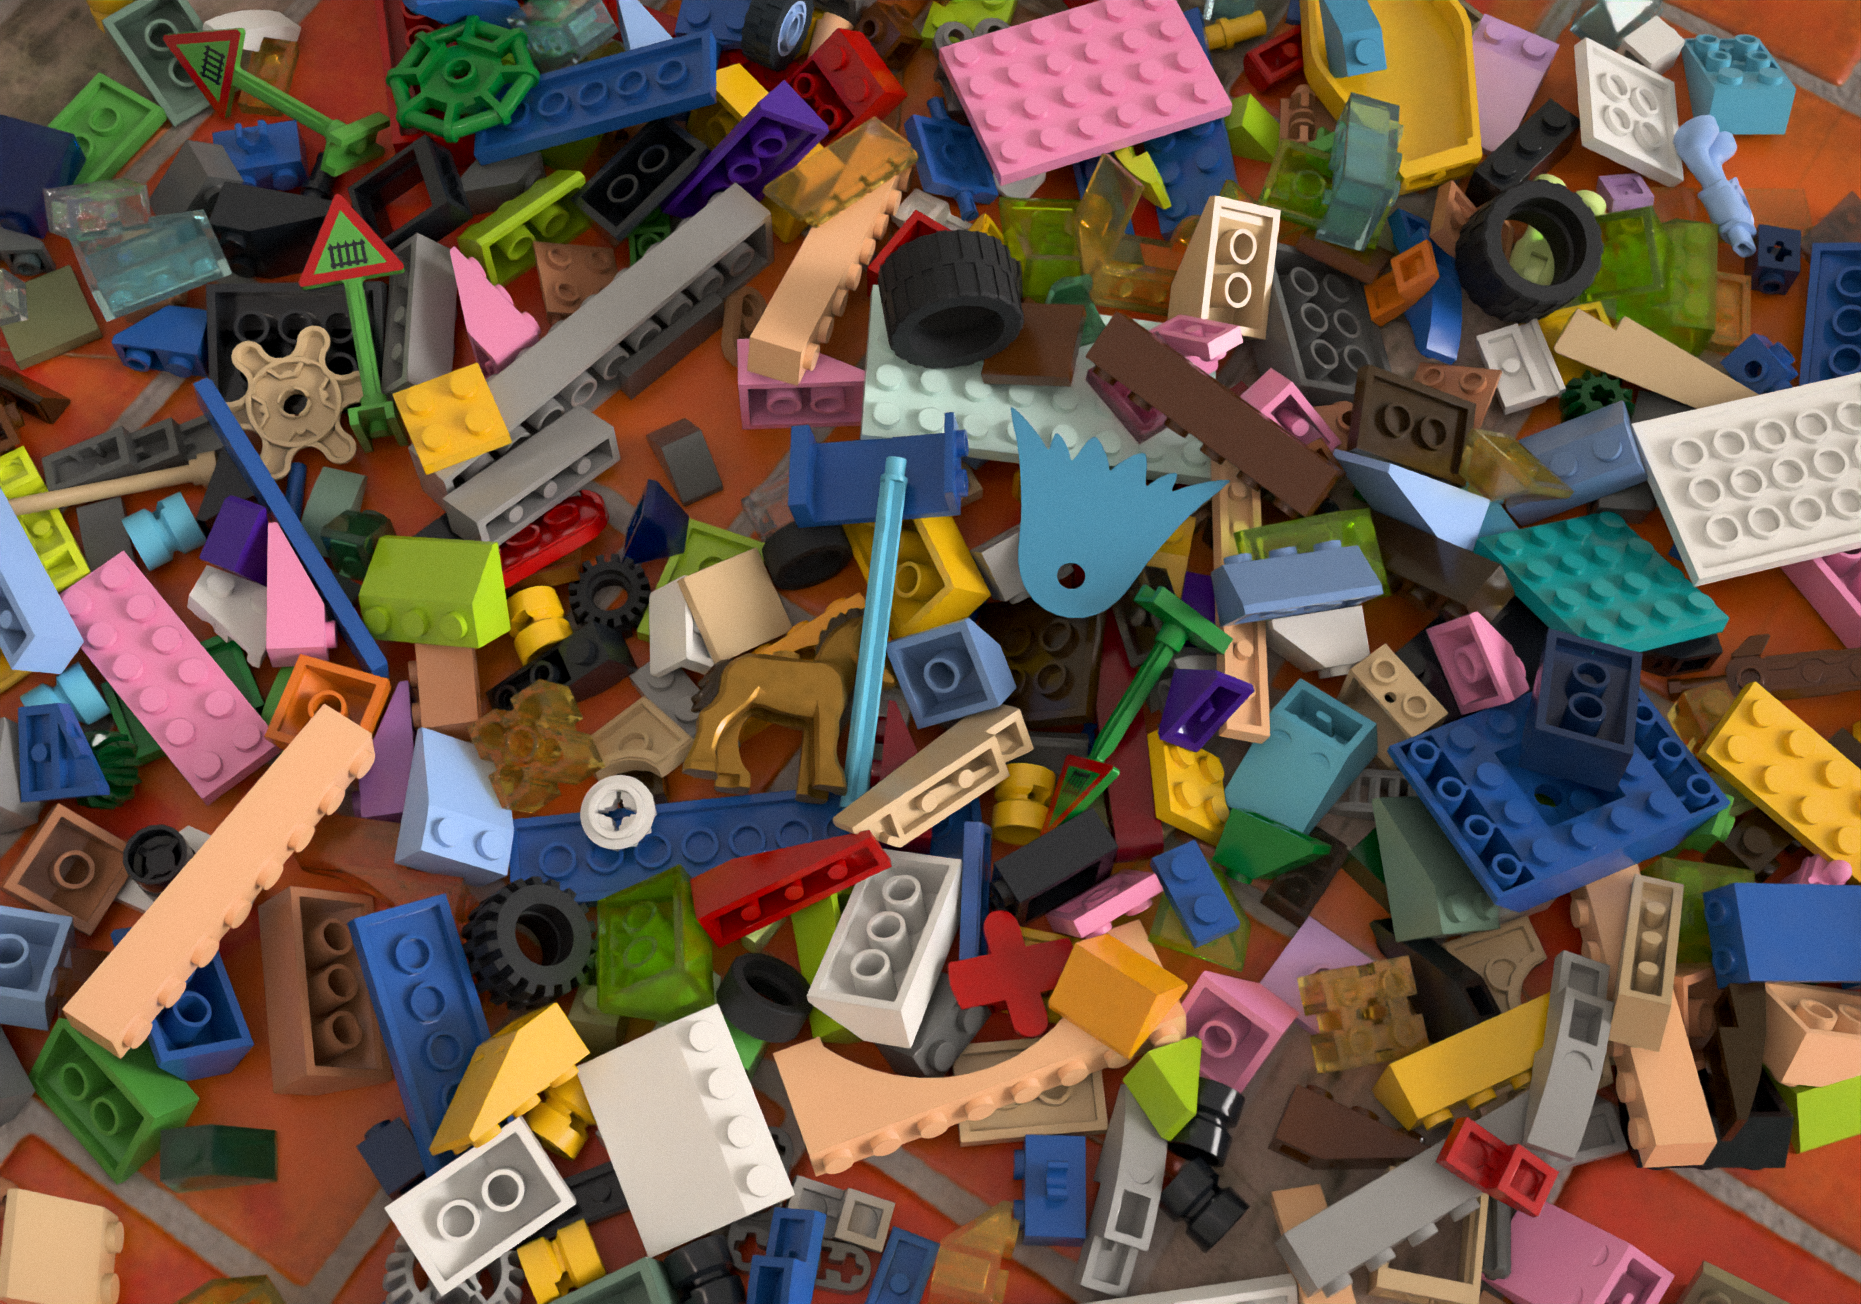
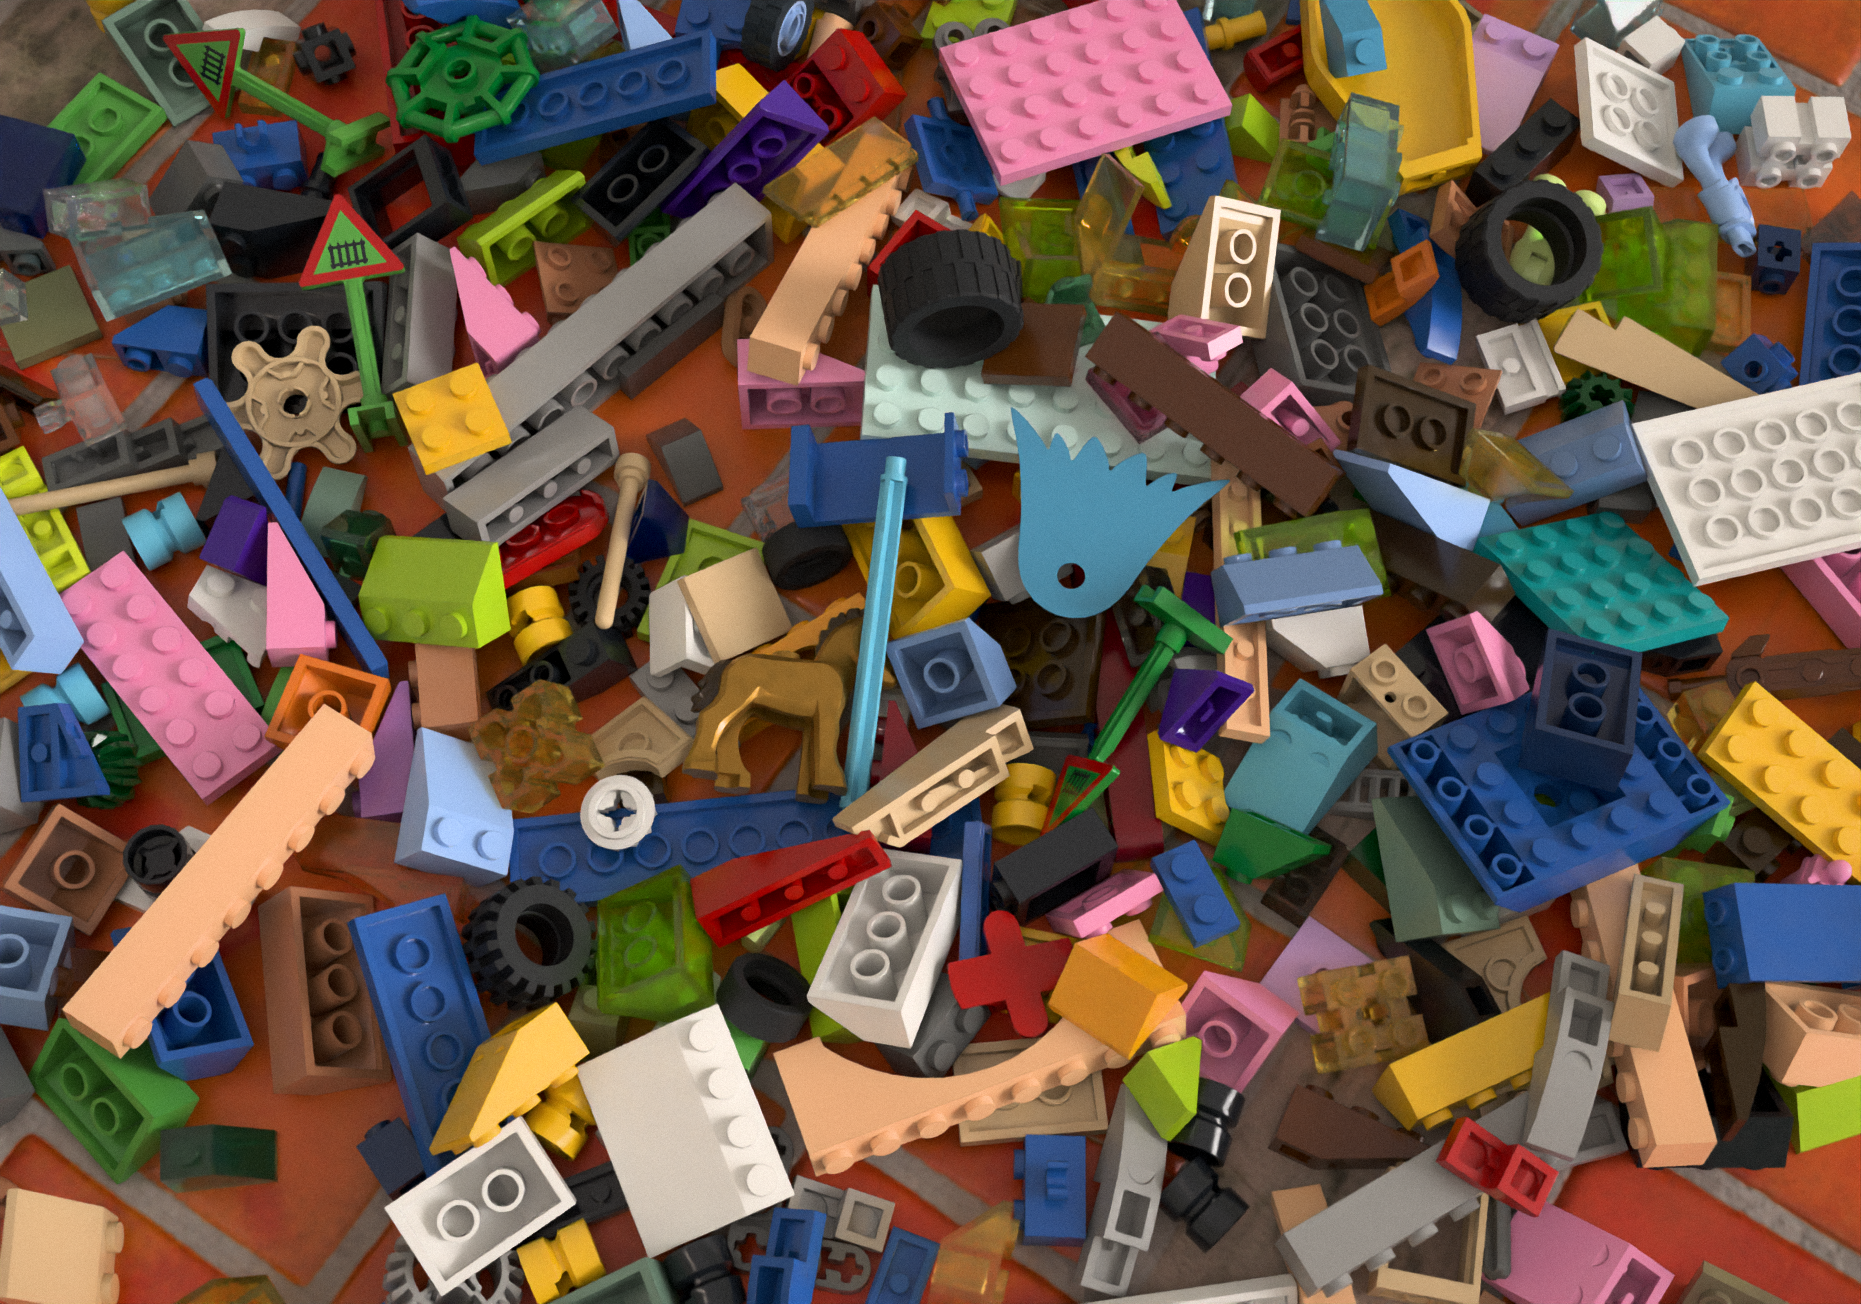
none -> clear brick [33,353,129,447]
none -> black brick [292,22,356,86]
none -> tan piece [595,453,651,629]
none -> white brick [1735,96,1852,189]

